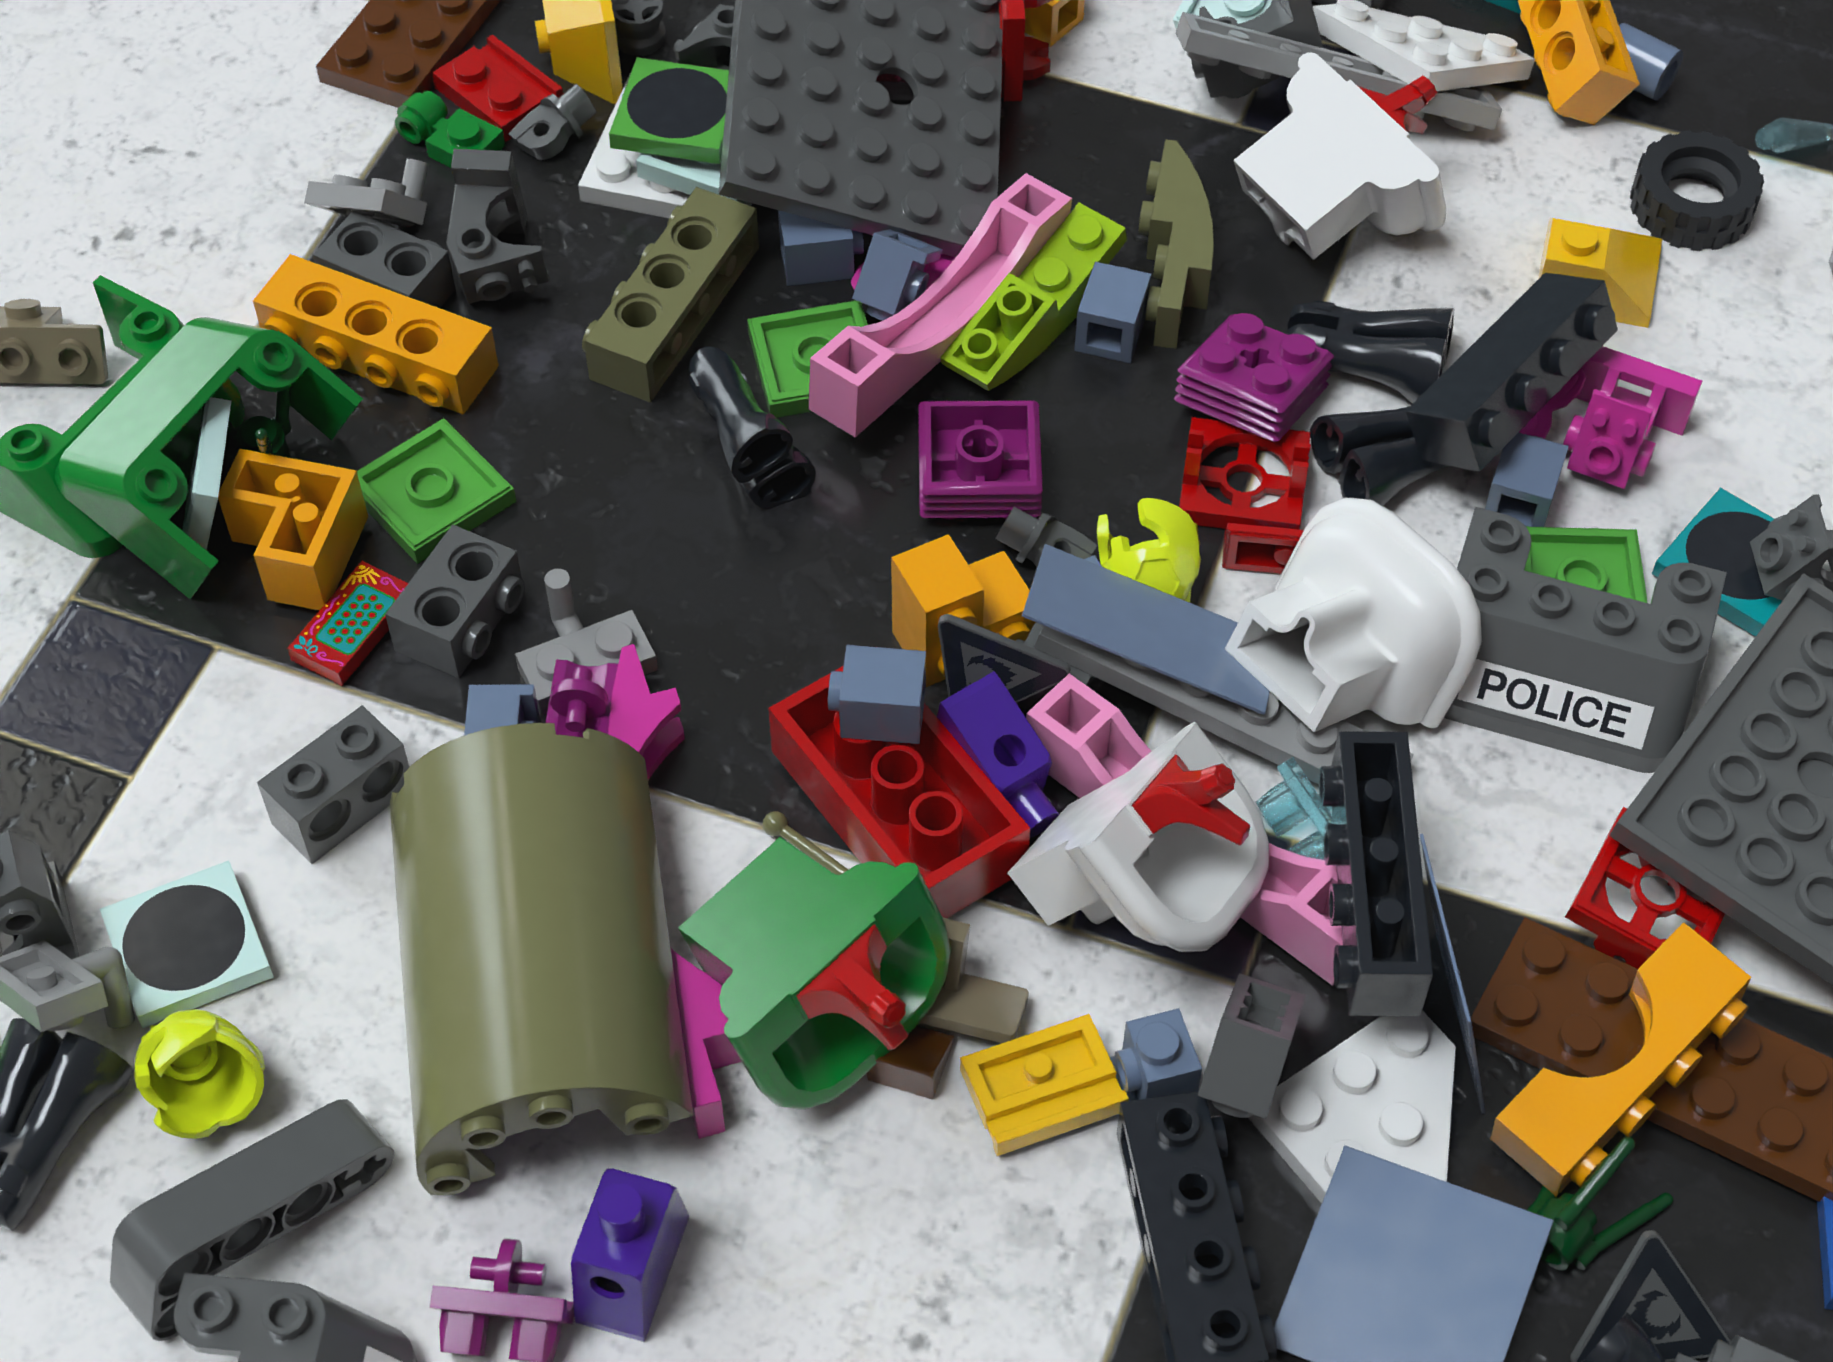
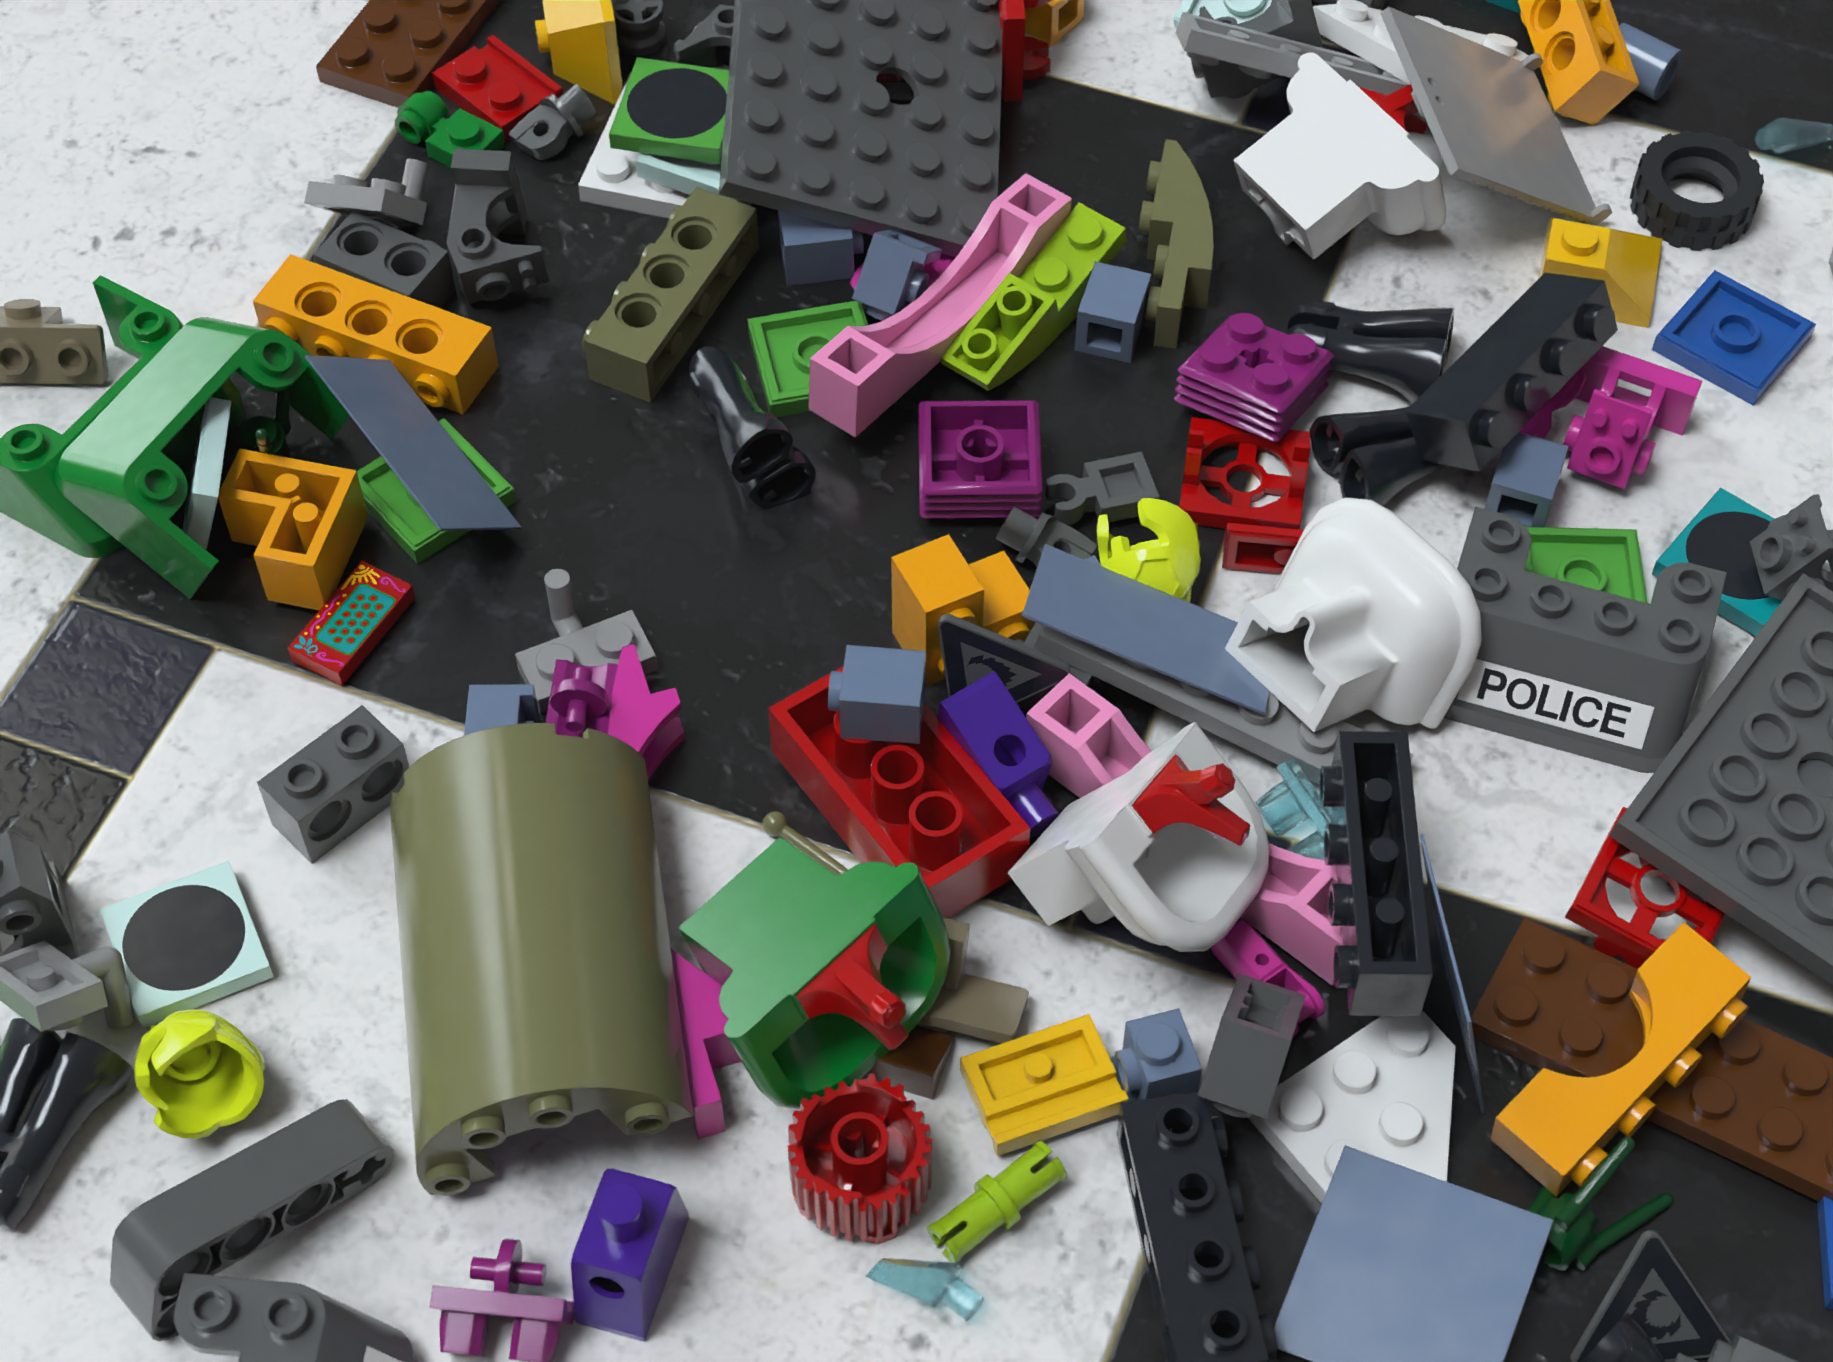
dark grey brick [385,524,525,678] -> none
none -> sand blue piece [305,355,522,531]
none -> red brick [788,1073,932,1244]
none -> clear light blue bar [865,1258,984,1321]
none -> lime pin [927,1140,1067,1264]
none -> dark grey plate [1045,451,1160,525]
none -> dark pink bar [1211,919,1326,1036]
none -> light grey door [1380,6,1612,226]
none -> blue tile [1652,270,1816,406]

